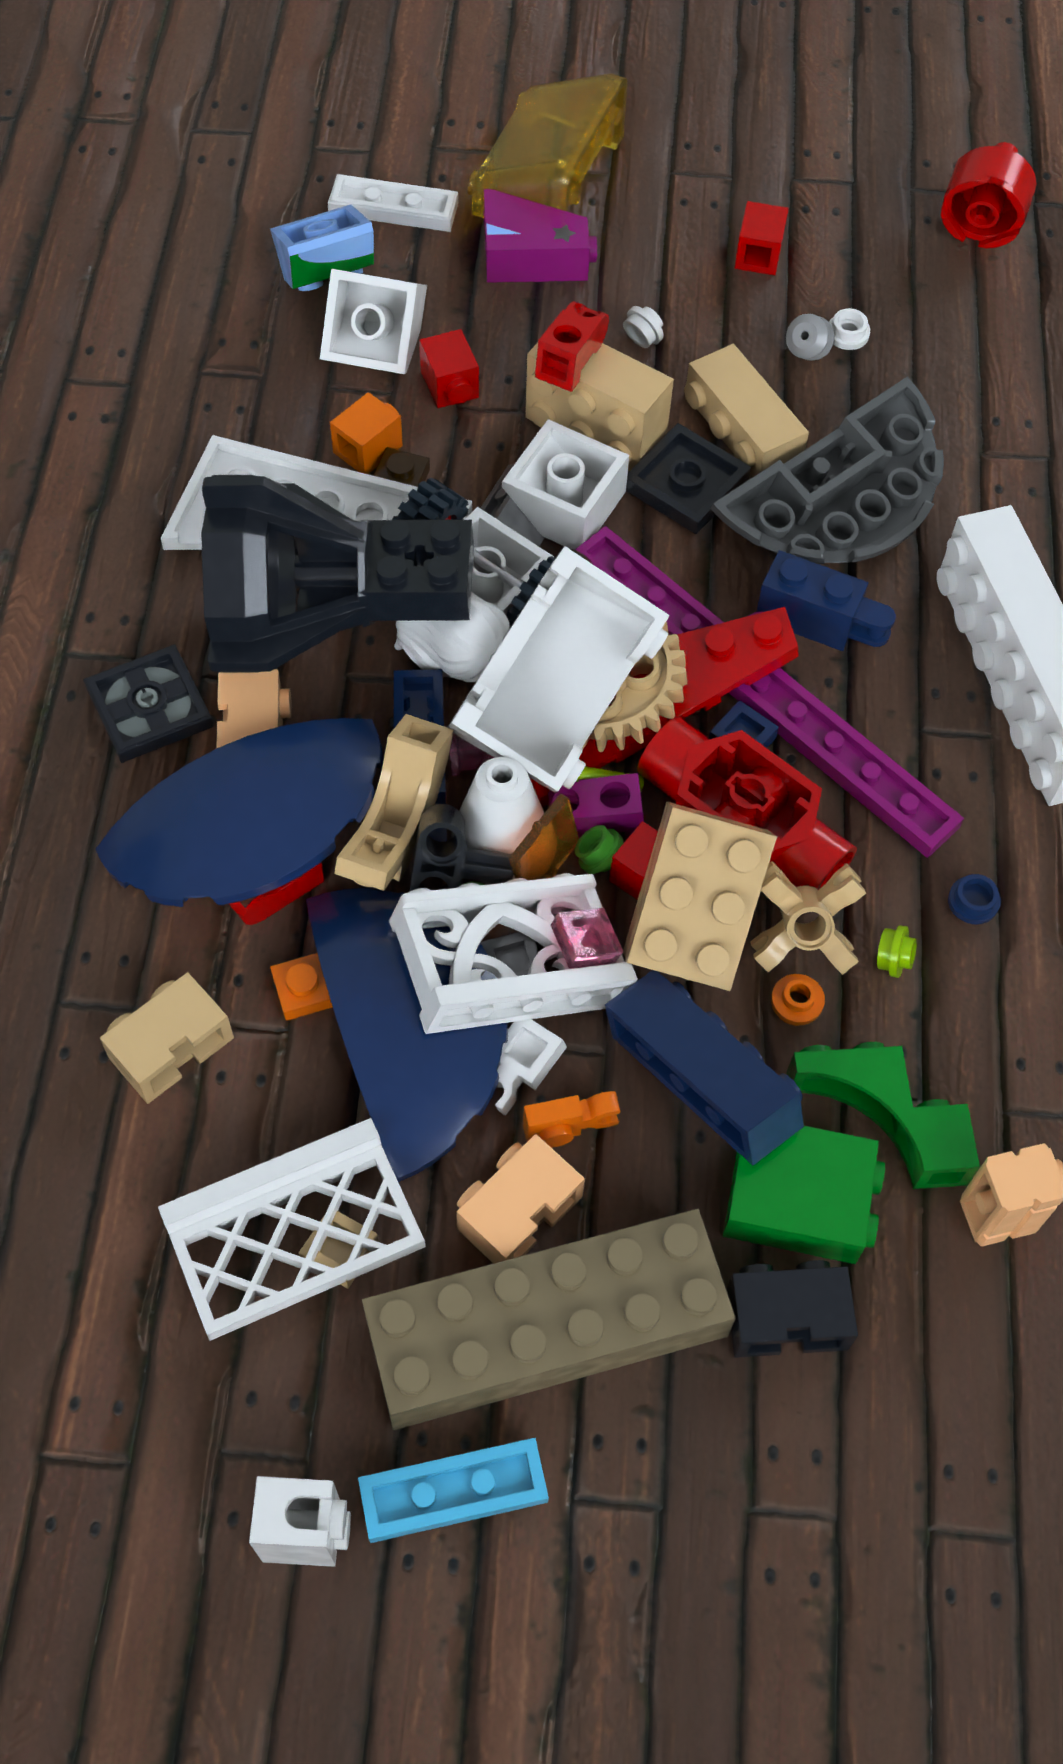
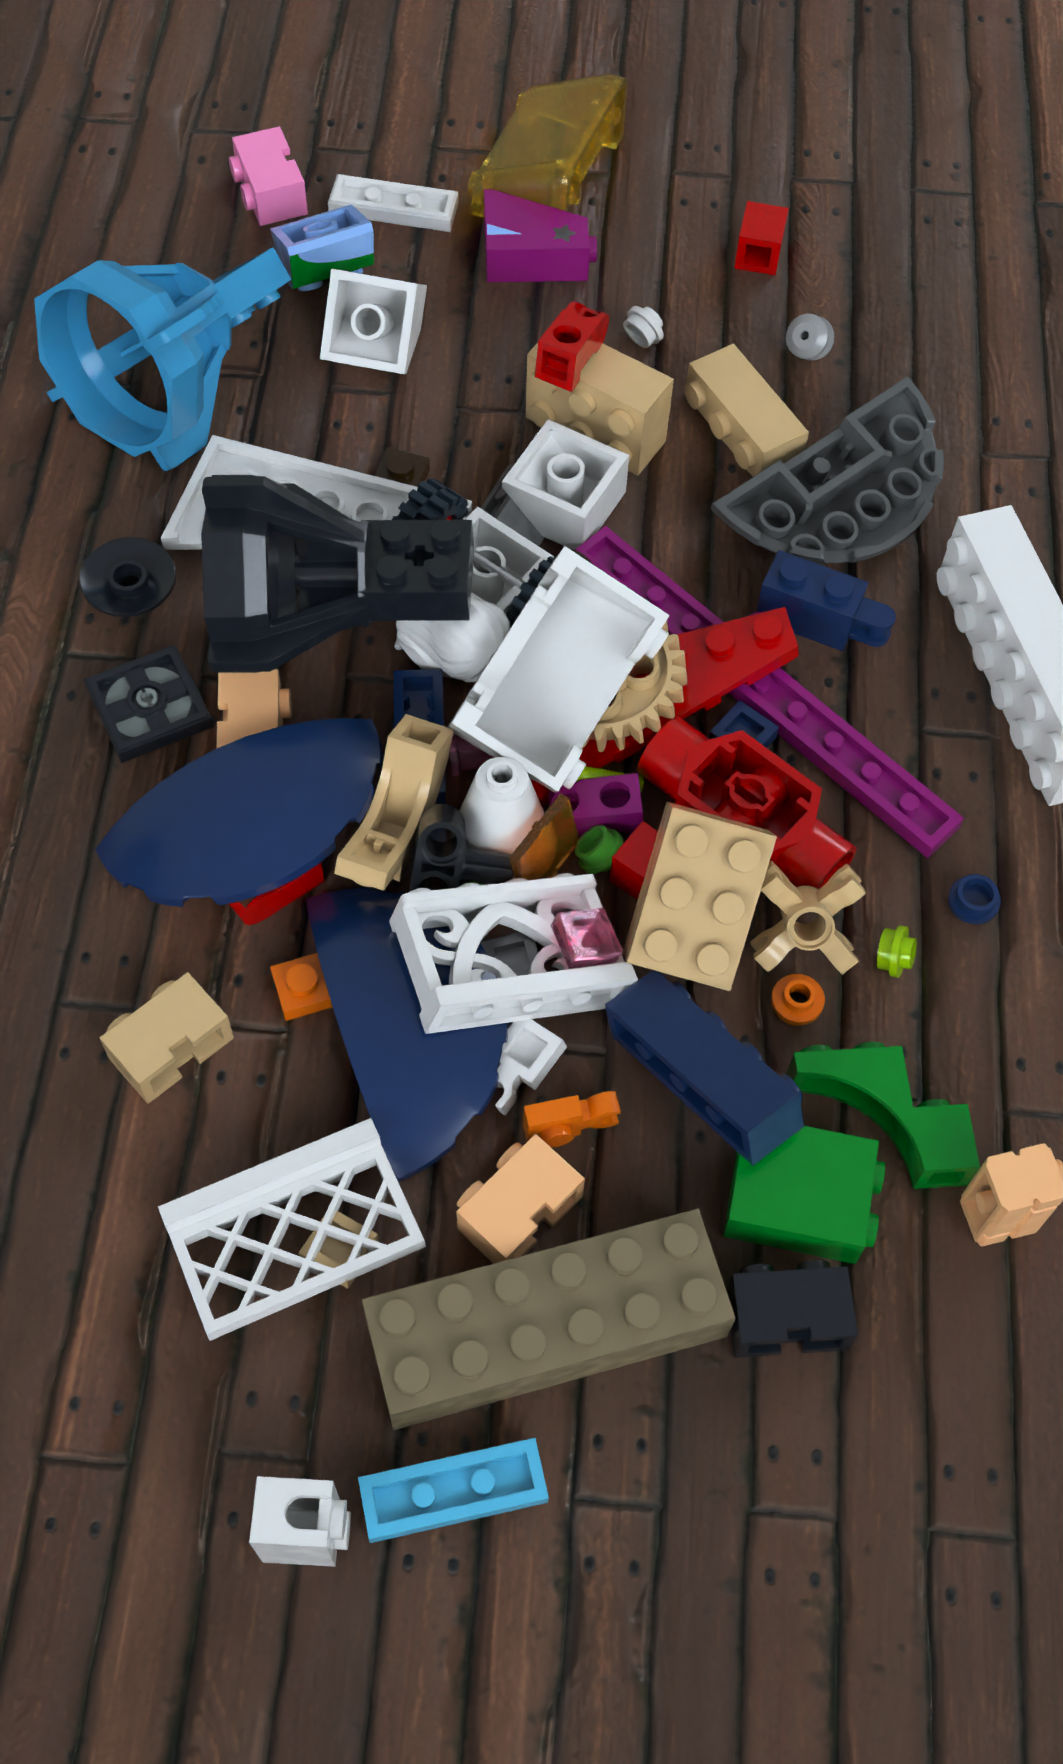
orange brick [330,392,403,474] -> none
red brick [419,329,479,409] -> none
black plate [626,423,751,534] -> none
white plate [829,308,870,350] -> none
red brick [941,142,1037,249] -> none
none -> dark azure plate [34,247,292,471]
none -> black dish [79,537,176,617]
none -> bright pink brick [228,126,308,226]

